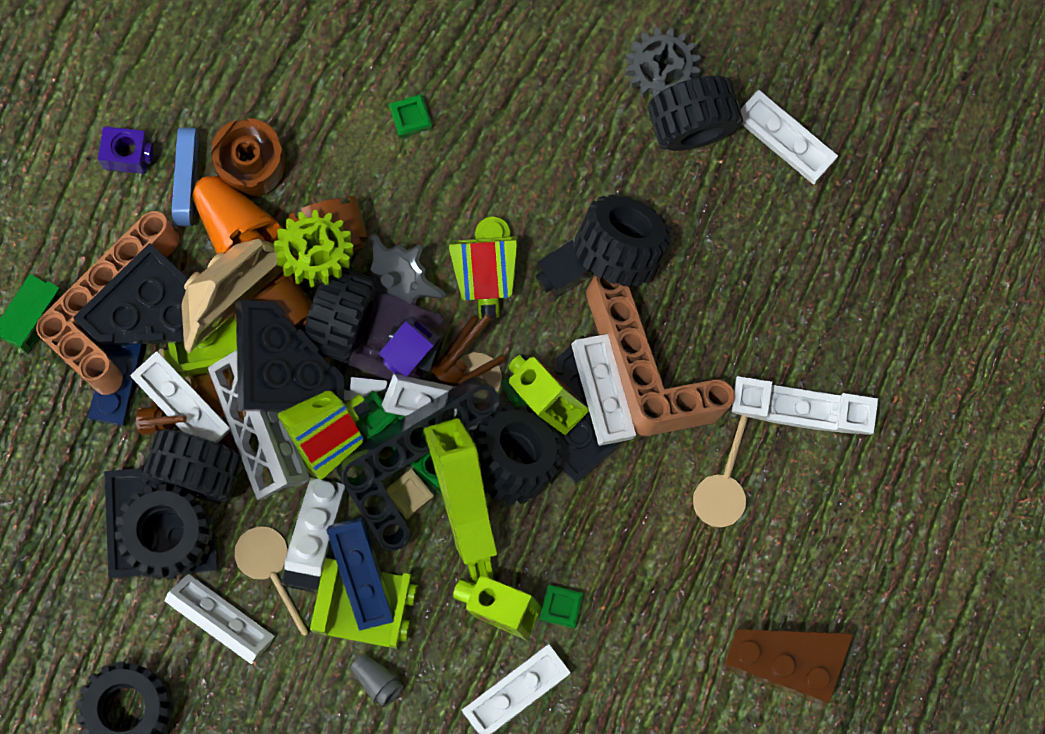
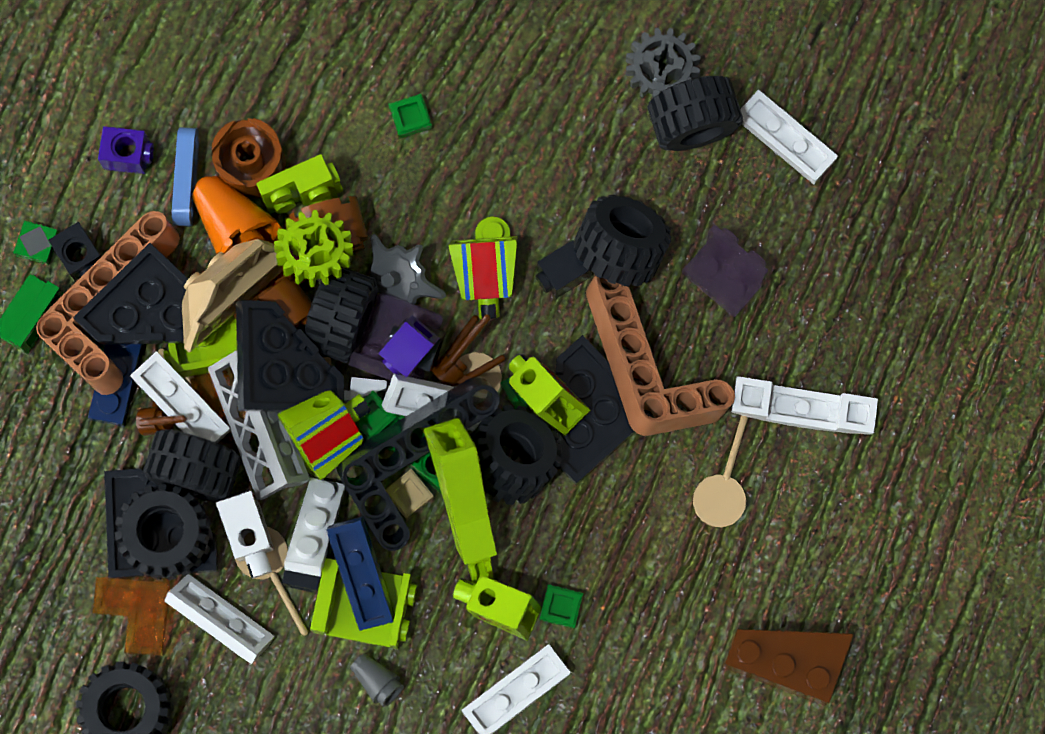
white plate [571,334,636,446] -> none
none -> tile [13,220,59,265]
none -> black brick [48,222,101,282]
none -> clear orange plate [92,577,171,657]
none -> white torso [216,491,274,579]
none -> lime plate [256,154,343,214]
none -> clear purple bracket [682,225,768,318]

